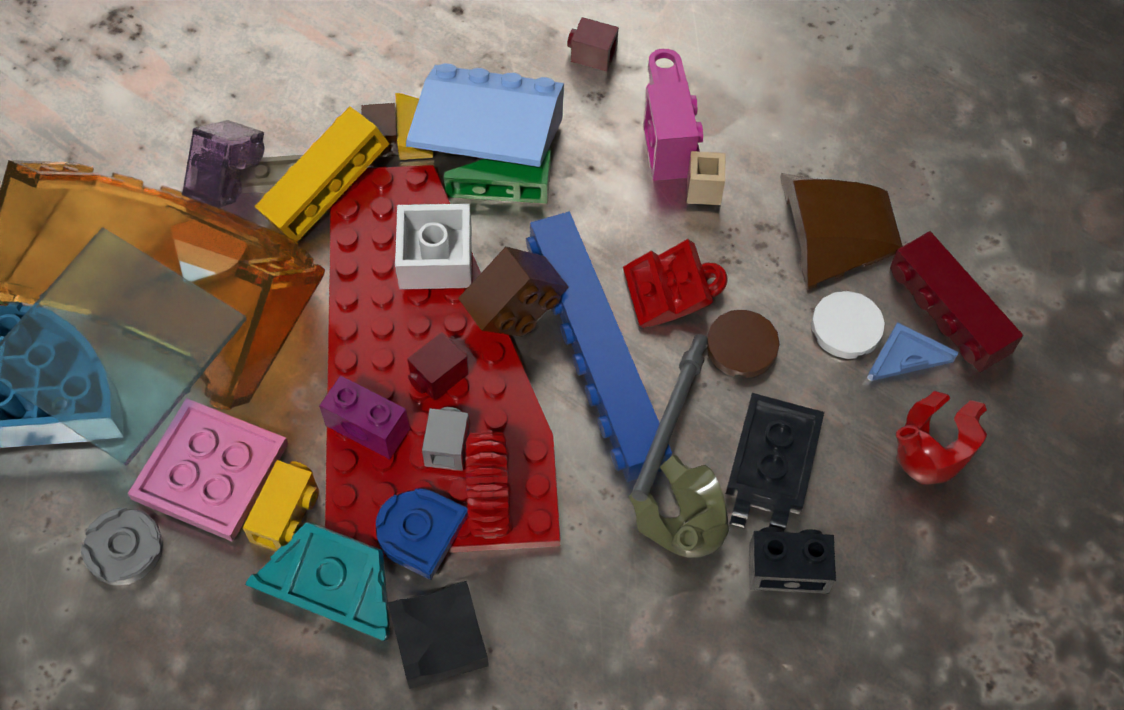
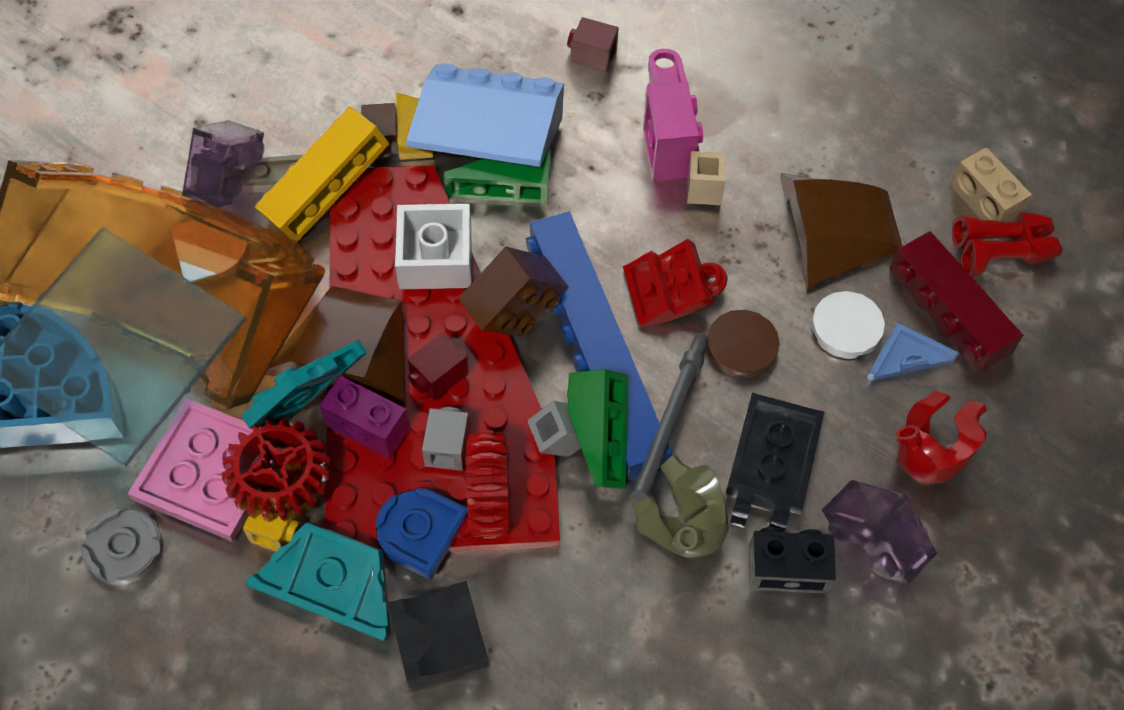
none -> red gear [222,417,331,522]
none -> teal wing [241,340,367,429]
none -> reddish brown wedge [262,286,405,406]
none -> light grey brick [527,401,581,457]
none -> green slope [567,369,628,490]
none -> clear purple brick [822,480,938,585]
none -> tan brick [950,147,1032,222]
none -> red piece [952,212,1063,277]

